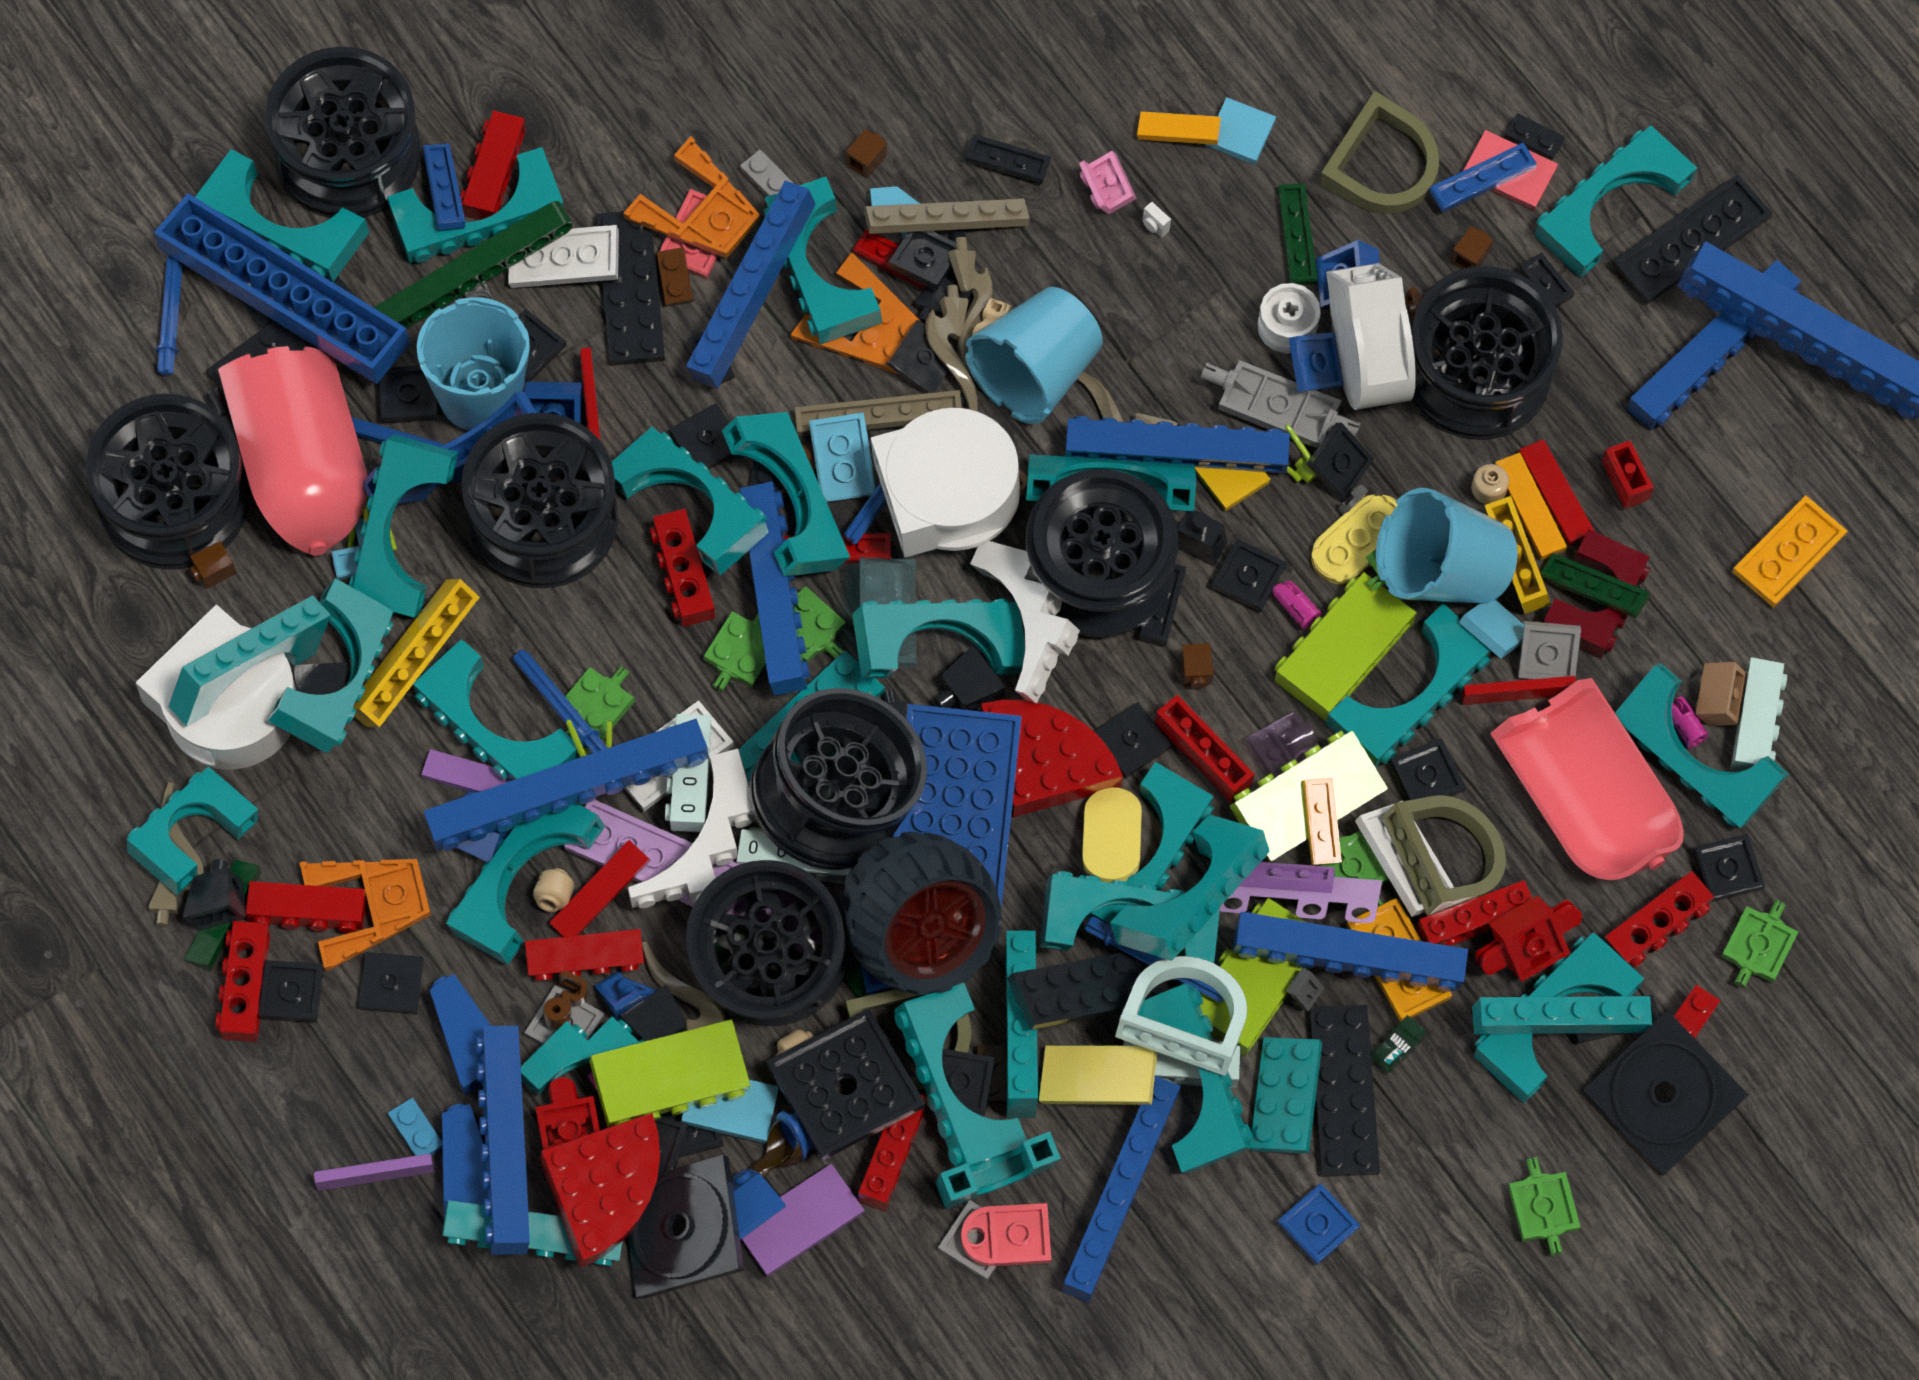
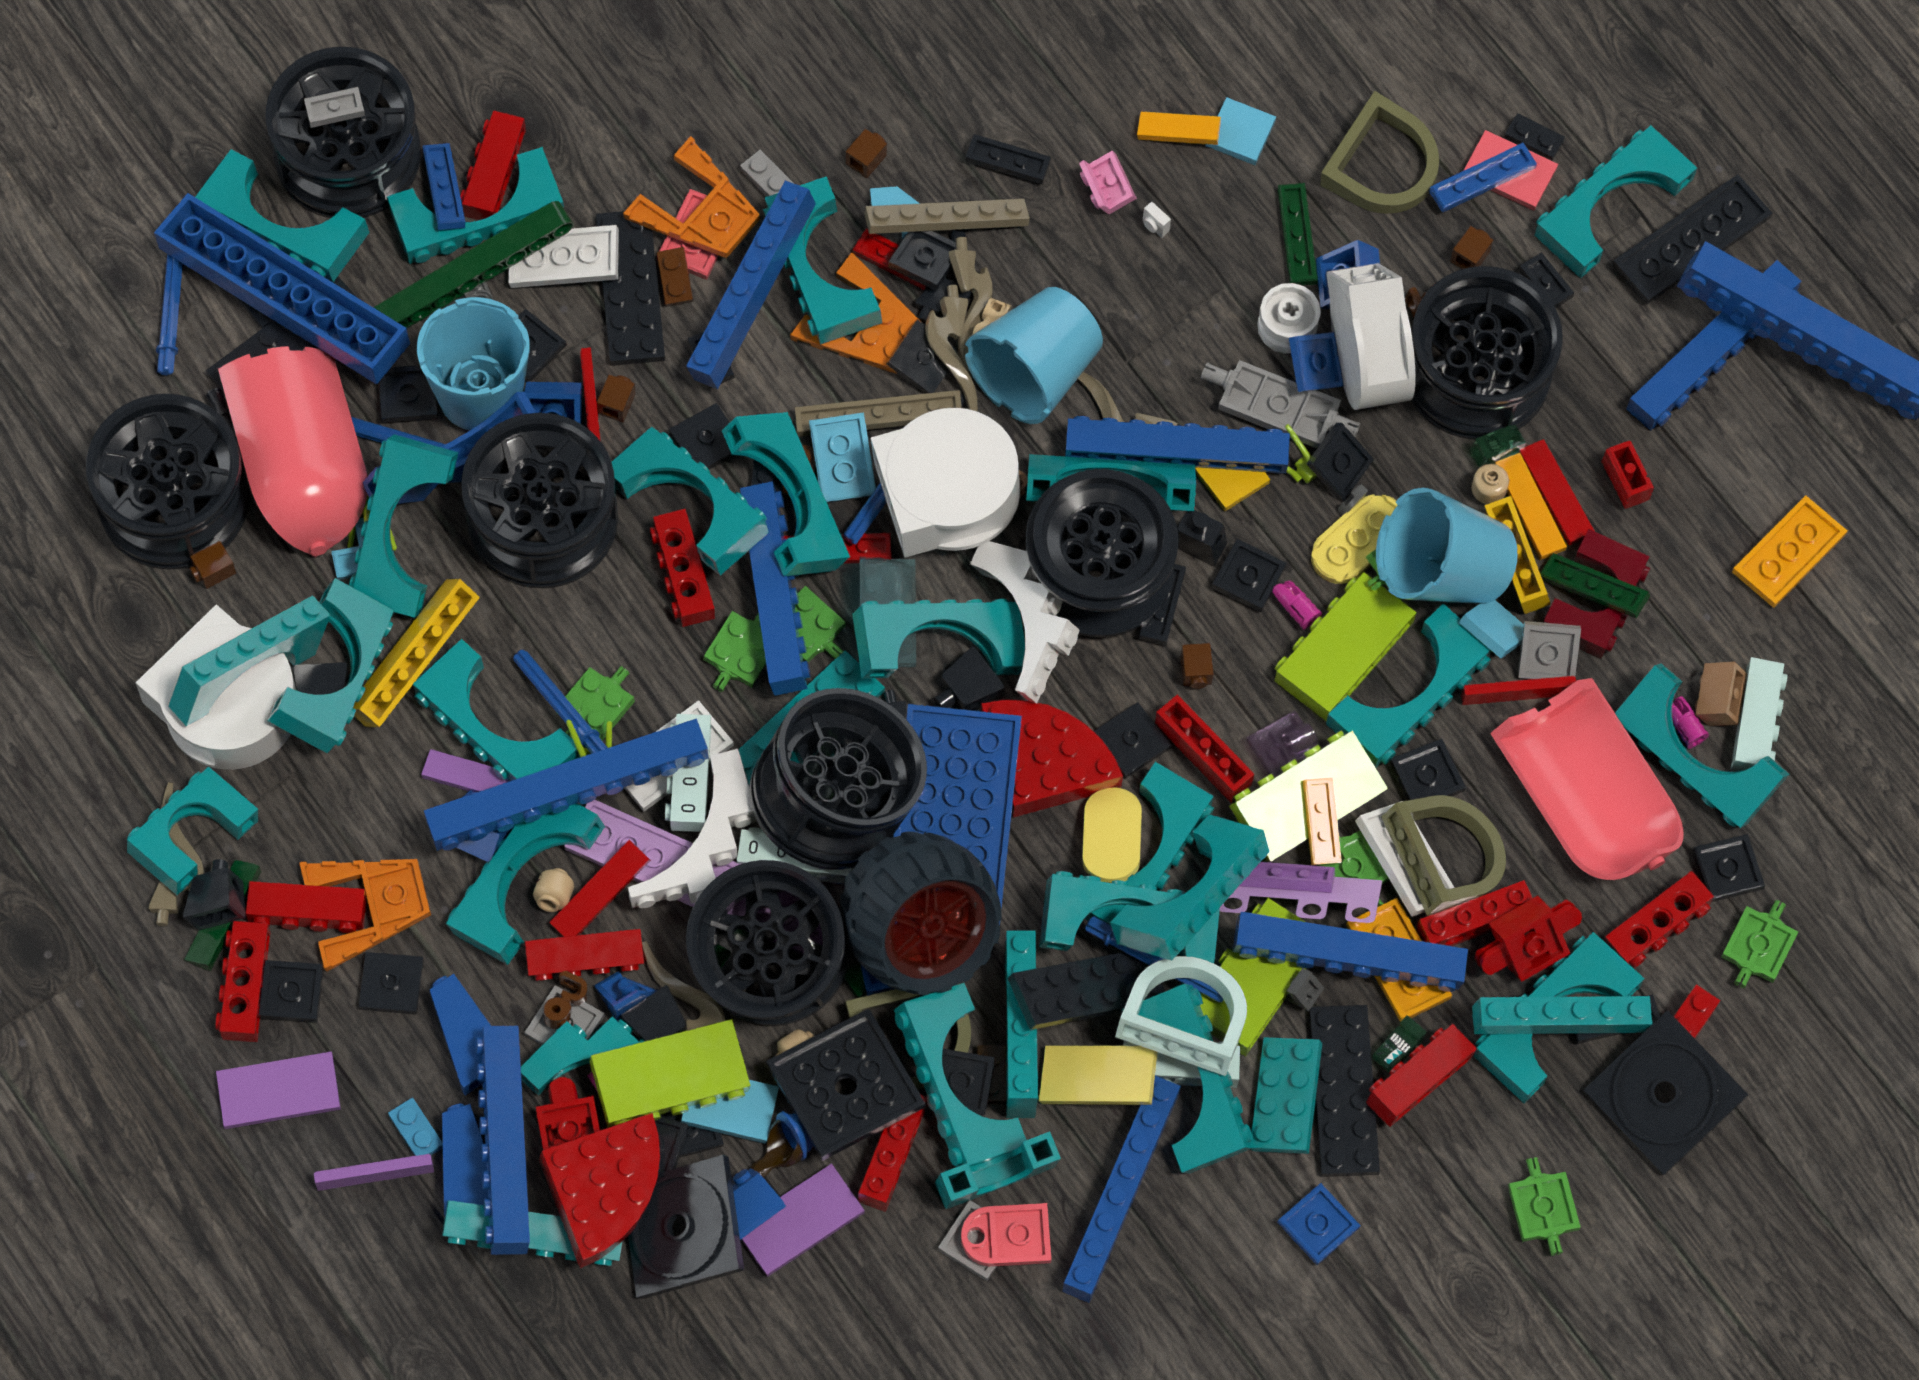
none -> medium lavender tile [216,1052,341,1129]
none -> light grey plate [304,87,365,128]
none -> reddish brown brick [597,375,636,423]
none -> red brick [1366,1024,1477,1127]
none -> clear green leg [1469,425,1527,468]

